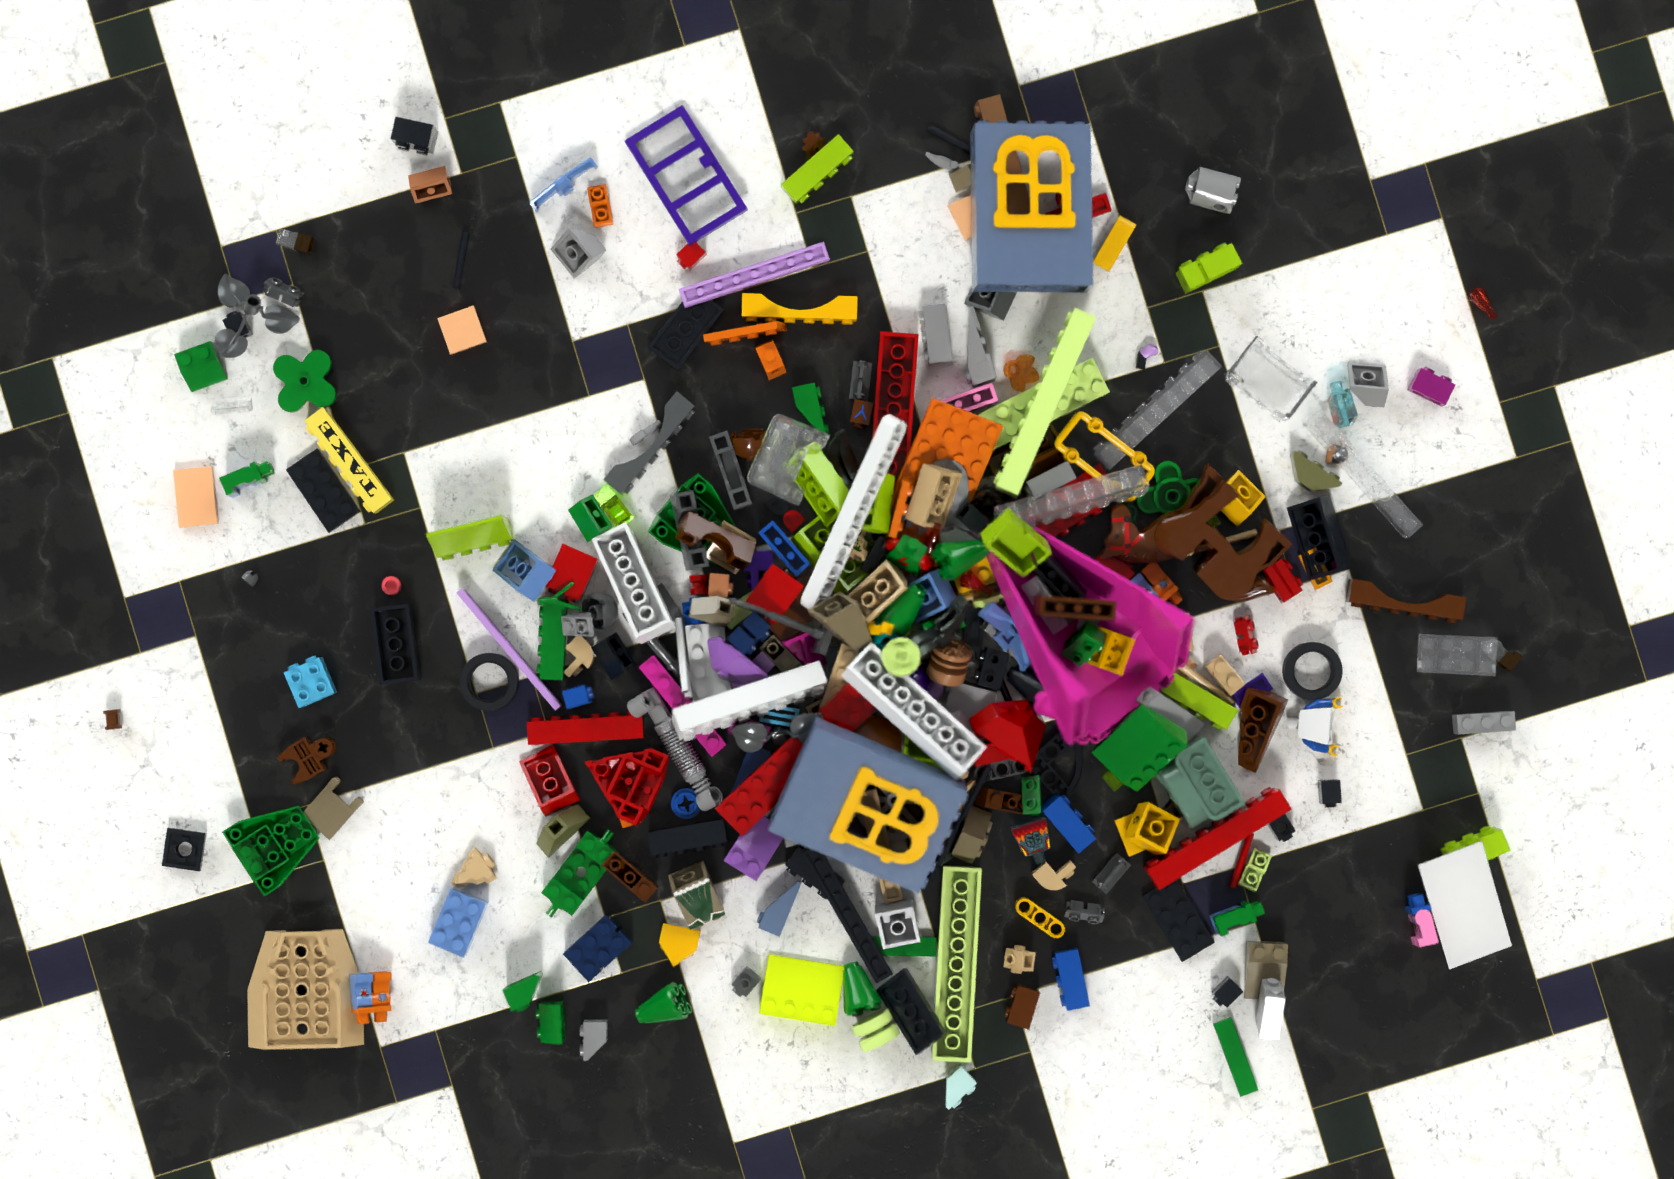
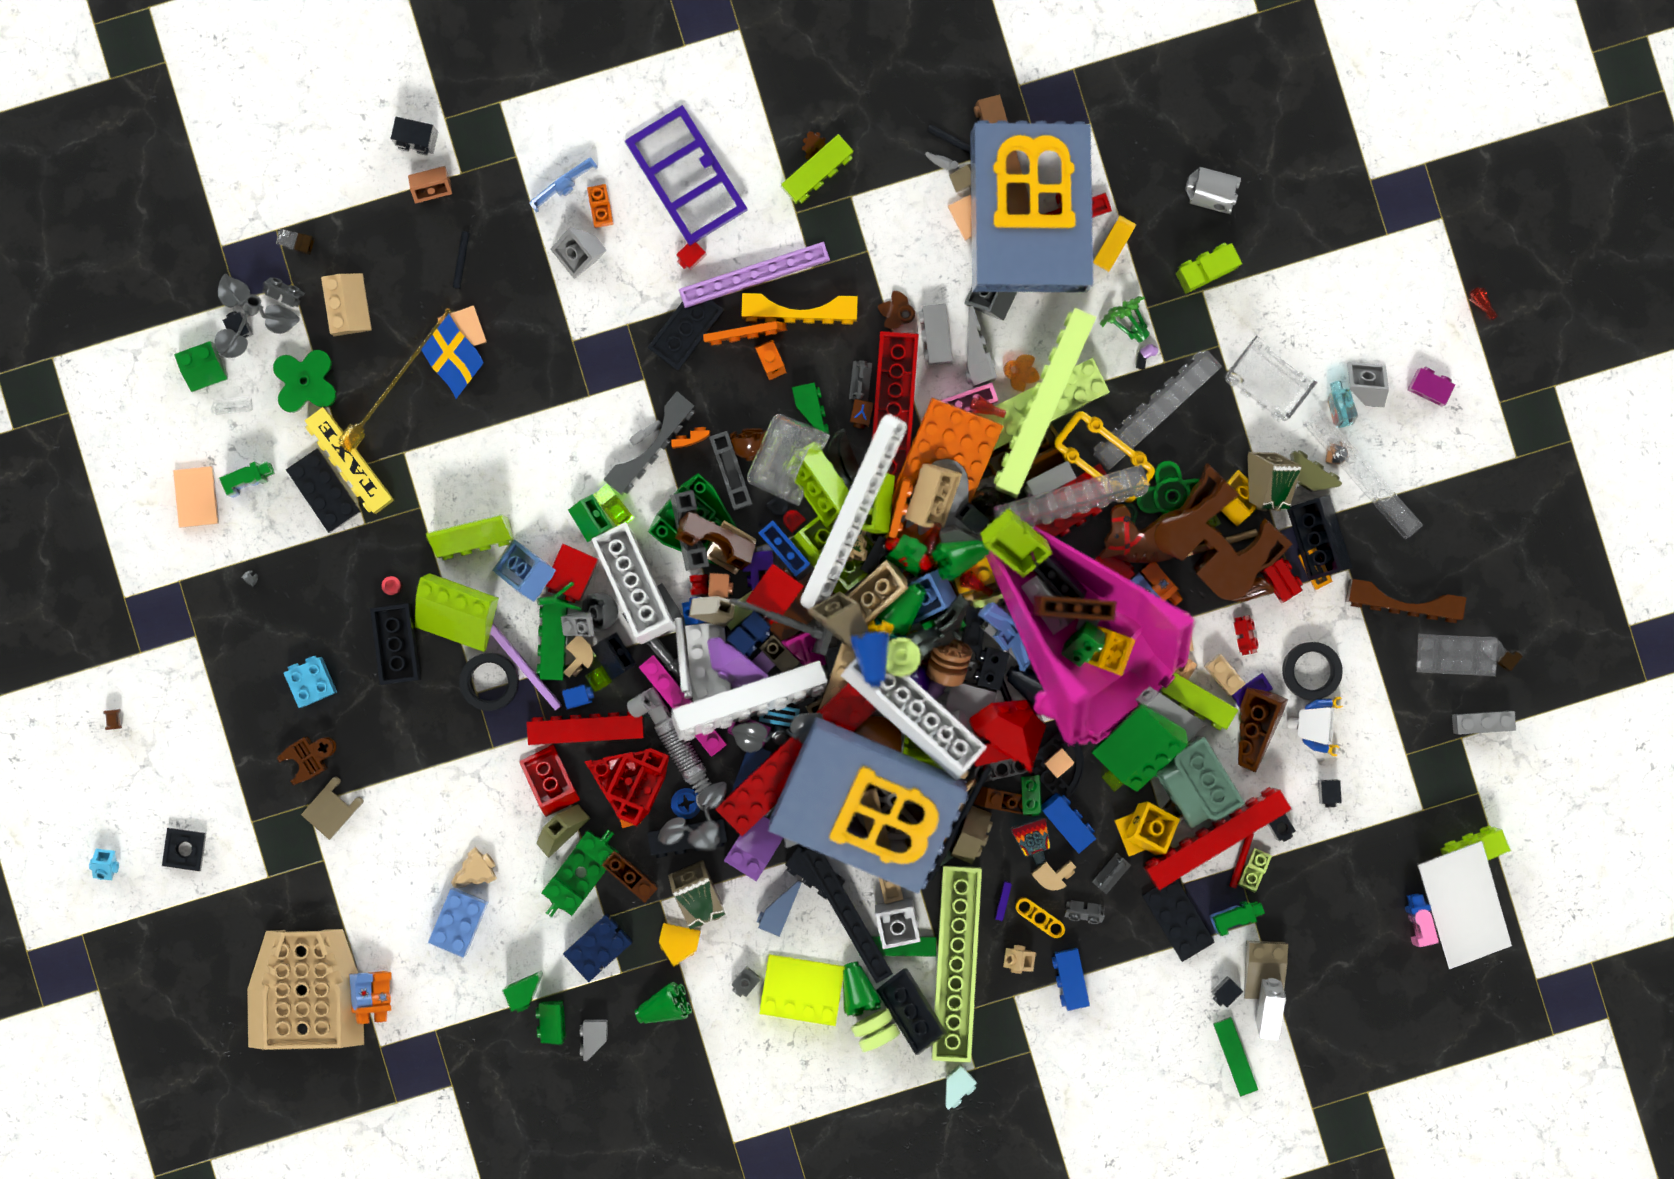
green wedge [222,806,320,897] -> none
reddish brown brick [1004,984,1040,1030] -> none
tan bar [1178,665,1235,705] -> none
none -> medium azure brick [89,849,119,880]
none -> tan slope [321,273,372,336]
none -> flag [338,309,484,452]
none -> lime slope [415,573,499,652]
none -> clear neon green plate [585,666,612,692]
none -> dark grey plant [658,782,727,849]
none -> orange slope [671,427,710,448]
none -> blue cone [850,632,890,687]
none -> reddish brown plate [878,291,915,329]
none -> clear red cone [970,395,1006,418]
none -> dark purple tile [994,880,1012,921]
none -> light nougat panel [1044,748,1074,778]
none -> plant [1100,296,1150,342]
none -> dark tan slope [1248,452,1302,511]

